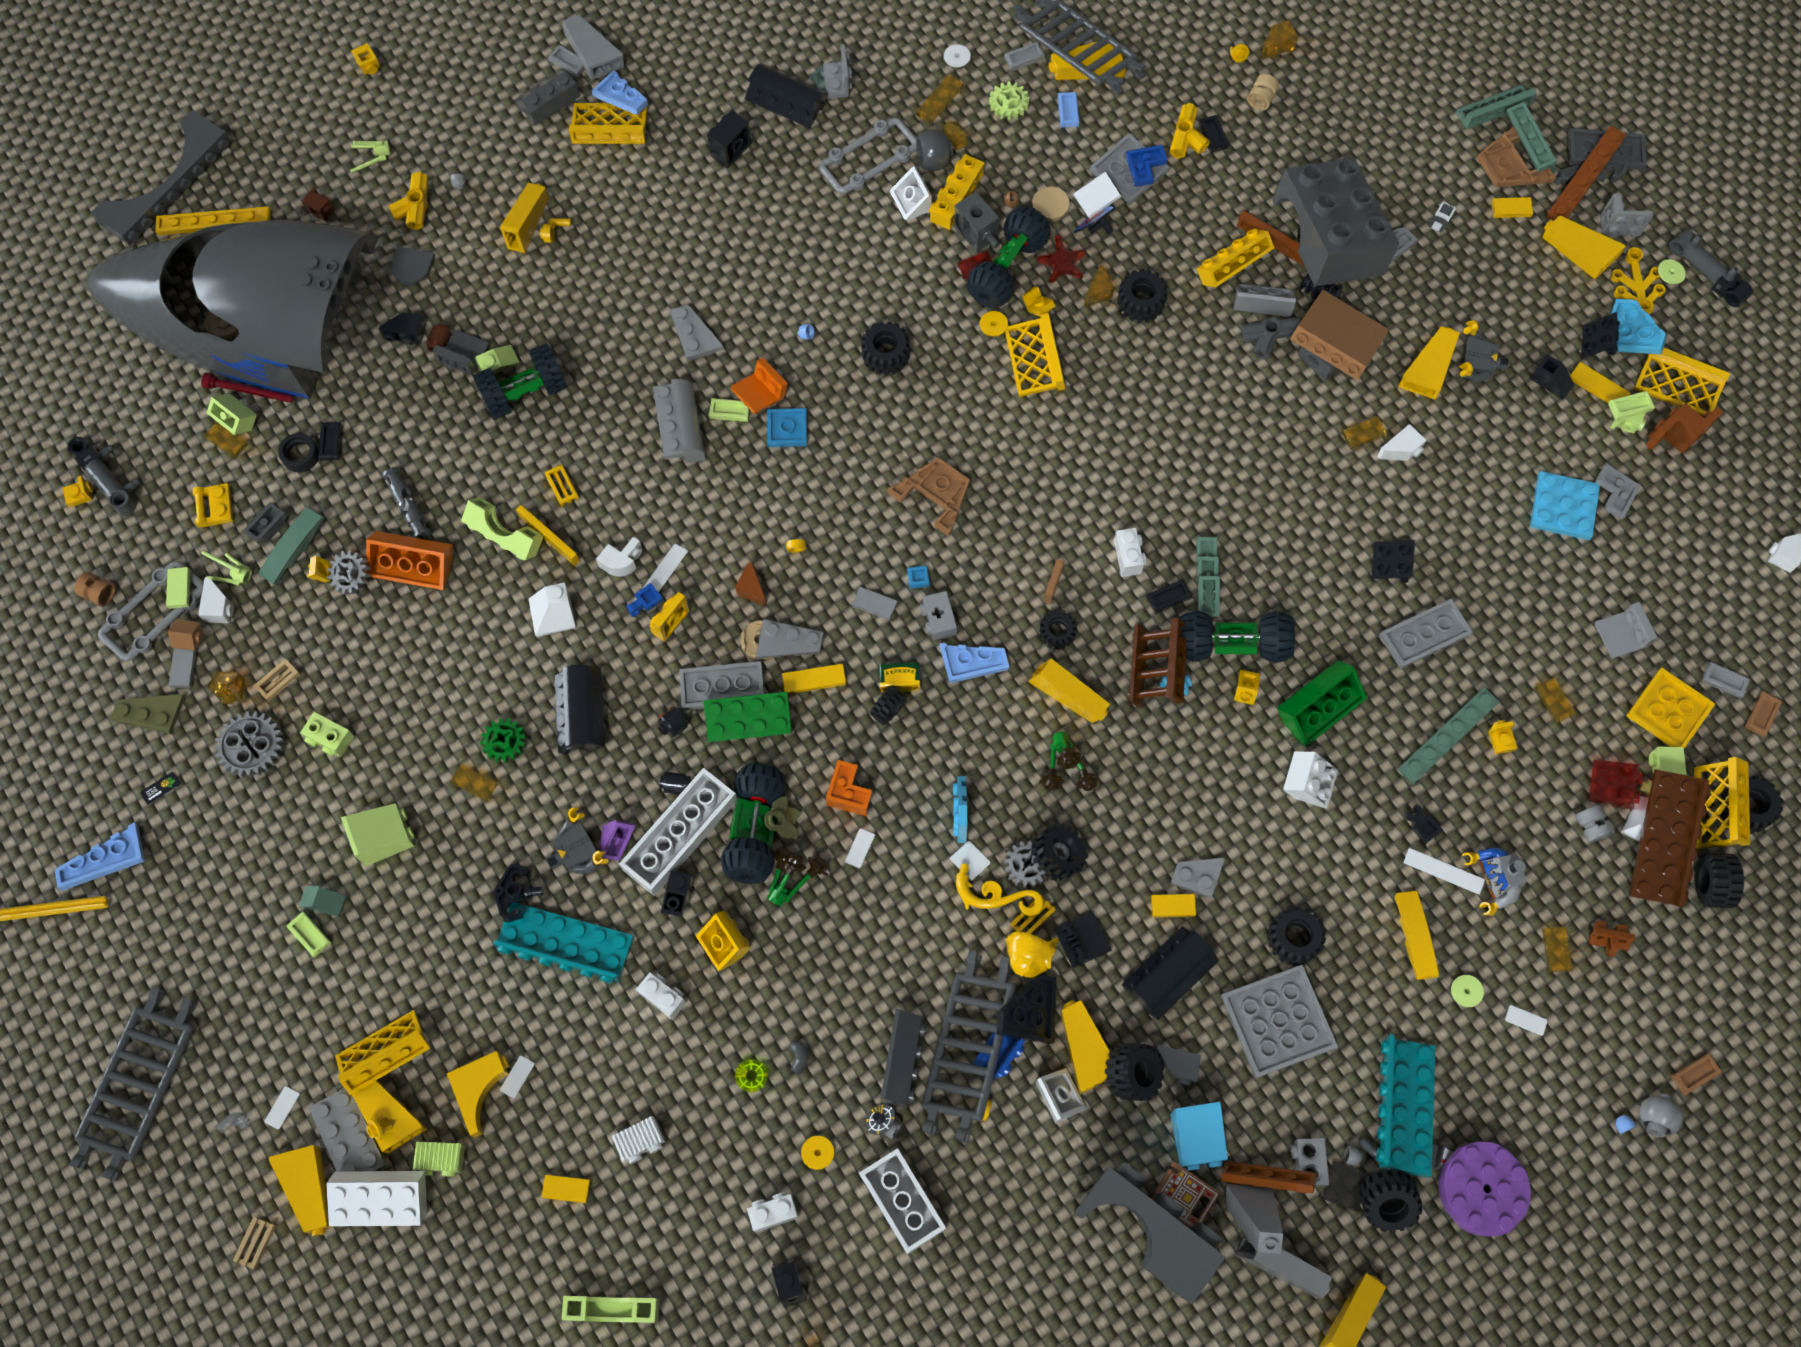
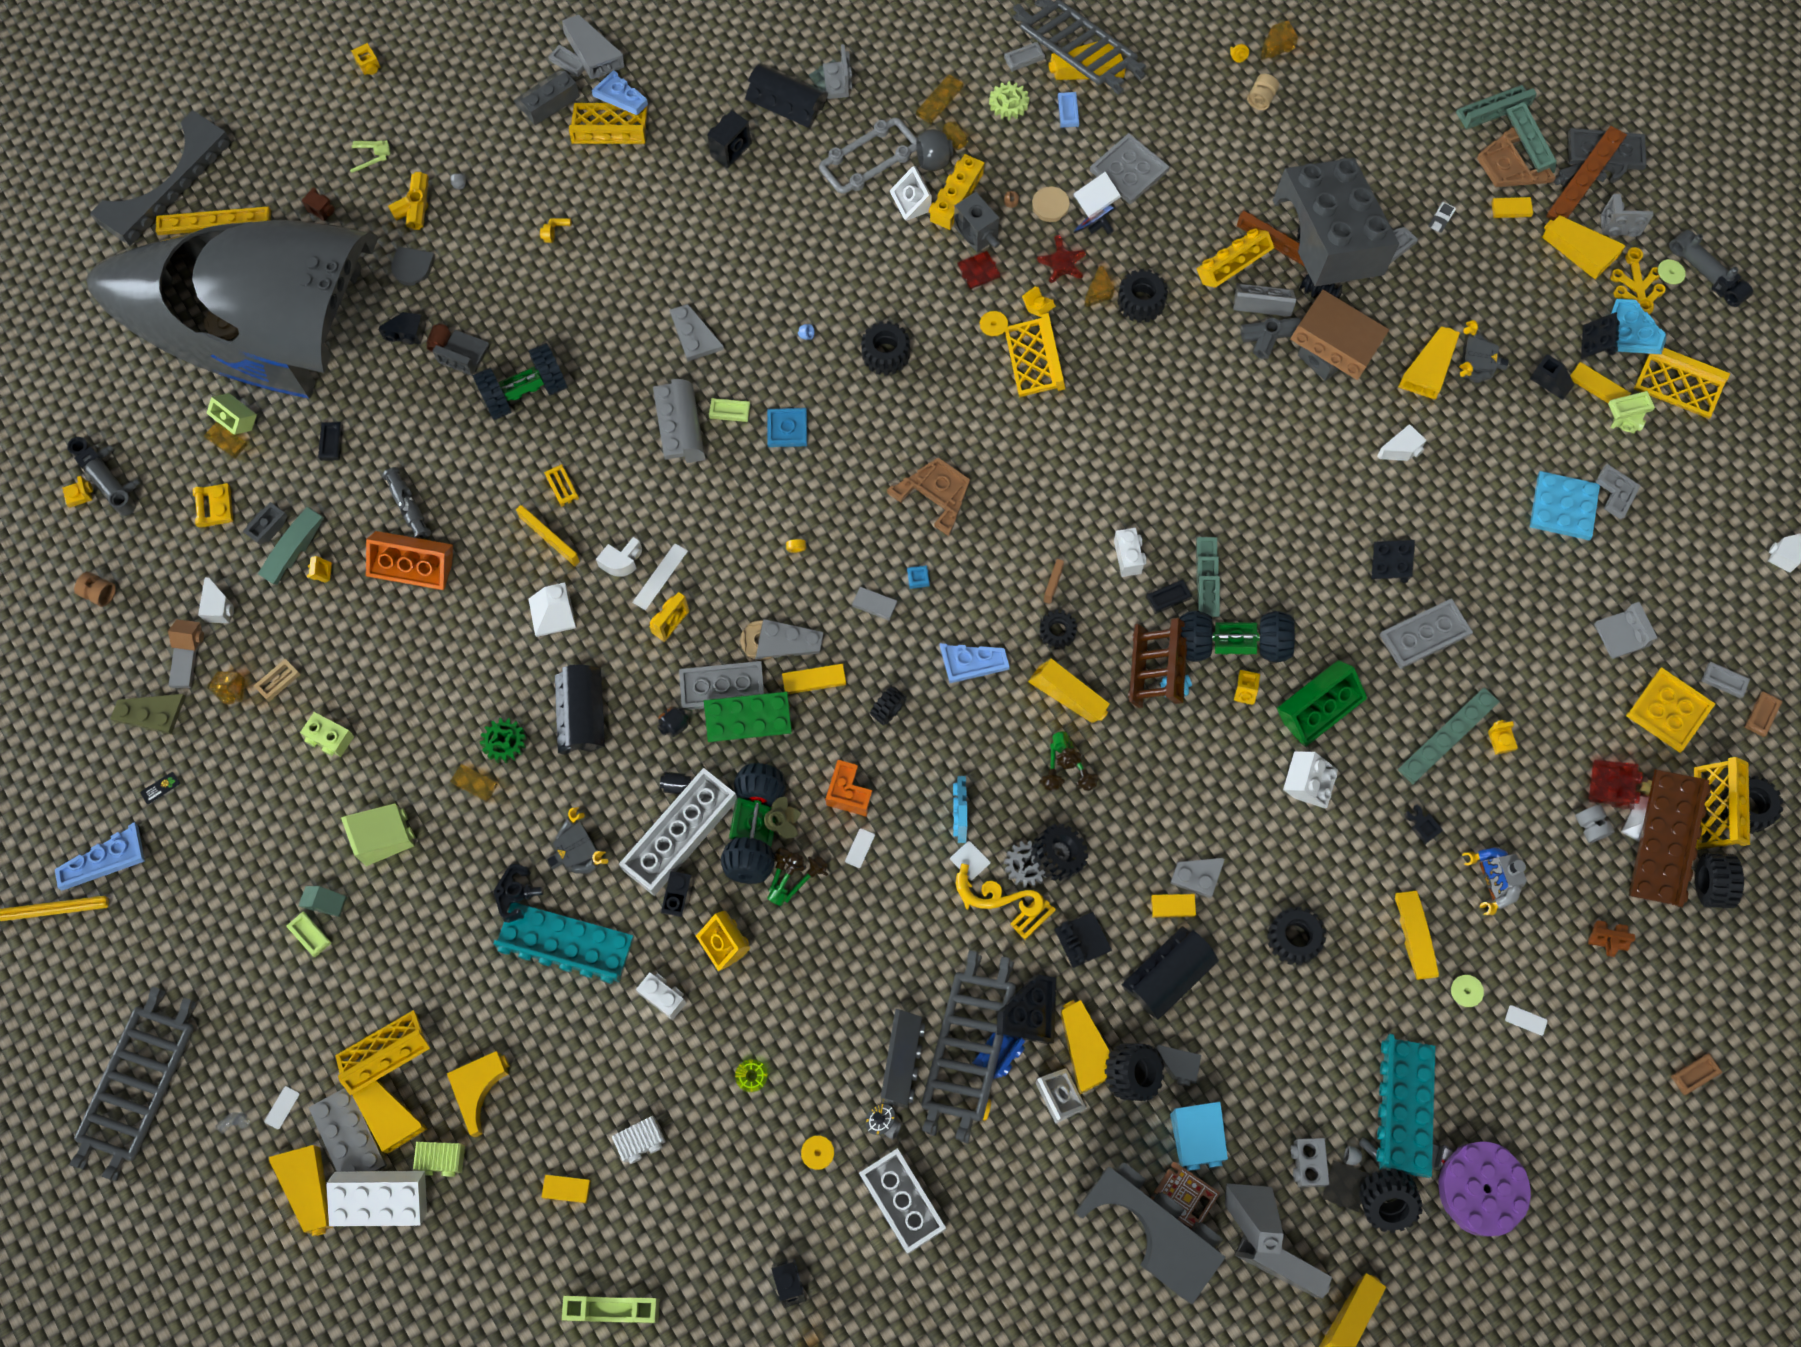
light grey bar [98,561,204,661] -> none
yellowish green tile [166,567,190,609] -> none
dark red piece [201,373,294,403] -> none
yellowish green plant [202,551,252,586] -> none
light grey gear [214,711,285,778] -> none
tan tile [233,1217,276,1270] -> none
black tyre [278,433,319,473] -> none
light grey gear [327,550,371,595] -> none
yellow plate [366,1115,392,1140] -> none
yellowish green arch [461,497,544,560] -> none
yellowish green slope [475,345,519,374] -> none
yellow slope [500,183,549,253] -> none
white sticker [500,1056,535,1098] -> none
medium lavender slope [600,820,635,861] -> none
blue plate [626,583,664,617] -> none
orange bracket [731,358,788,414] -> none
dark orange slope [735,562,766,606] -> none
white brick [747,1192,799,1233] -> none
dark grey arm [790,1041,809,1075] -> none
yellow piece [878,662,920,693] -> none
light grey brick [920,591,957,641] -> none
white piece [944,44,971,67] -> none
black plate [967,206,1051,308] -> none
yellow head [1005,932,1059,978] -> none
blue plate [1126,145,1167,187] -> none
yellow piece [1169,103,1210,159] -> none
black tile [1199,115,1229,153] -> none
light grey plate [1221,965,1338,1079] -> none
dark orange plate [1221,1161,1317,1194] -> none
clear yellow tile [1341,417,1387,449] -> none
white sticker [1403,848,1485,895] -> none
clear yellow tile [1535,678,1576,724] -> none
clear yellow tile [1542,927,1573,972] -> none
light blue hinge [1616,1115,1636,1134] -> none
light grey plant [1639,1093,1683,1137] -> none
dark orange bracket [1646,403,1723,454] -> none
yellowish green slope [1649,747,1687,775] -> none

